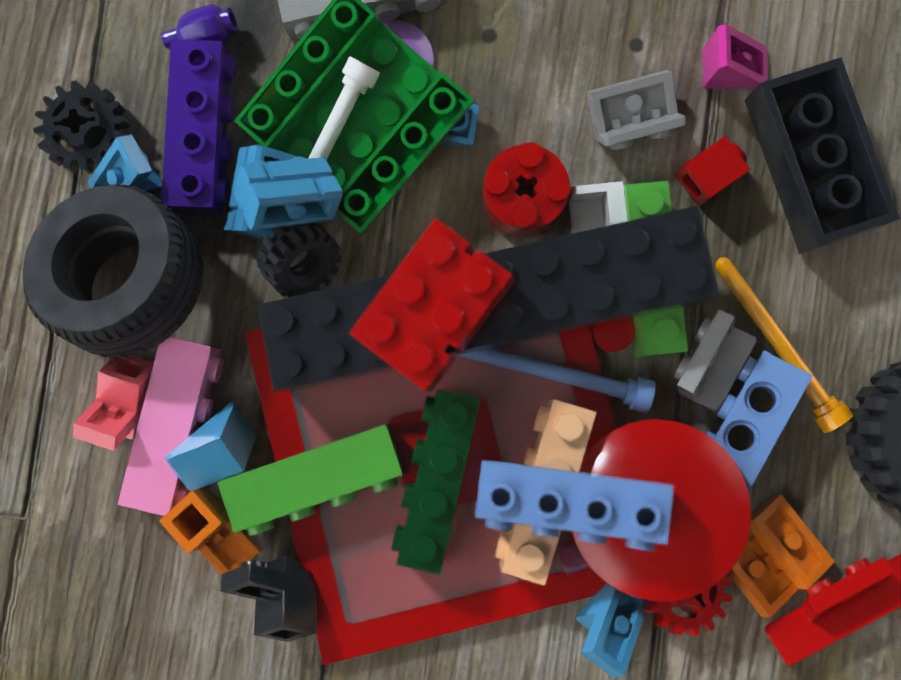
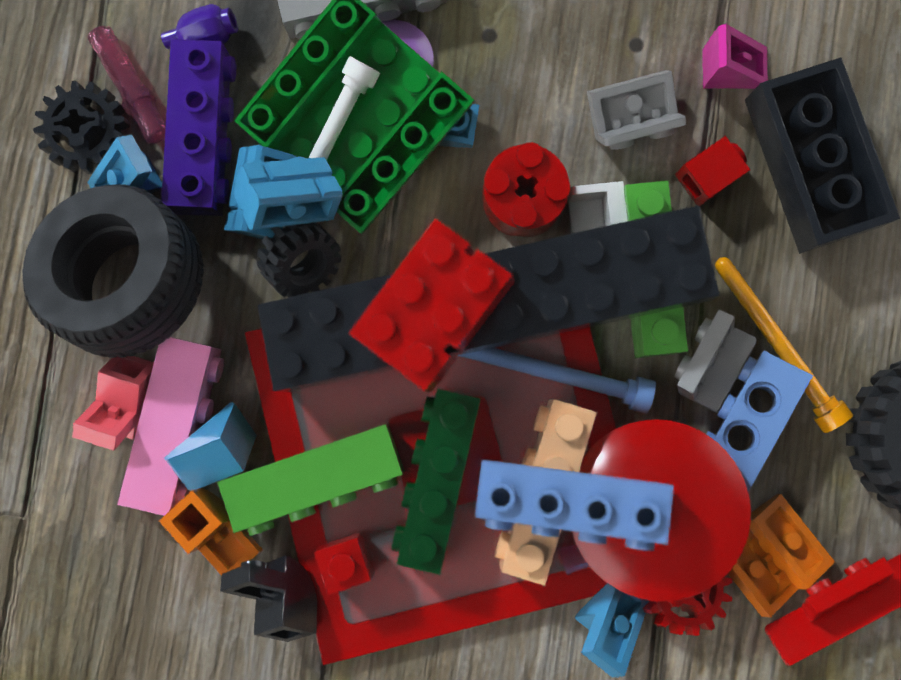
red tile [591,319,635,353] -> none
none -> clear pink pin [87,26,166,144]
none -> red brick [314,531,375,595]

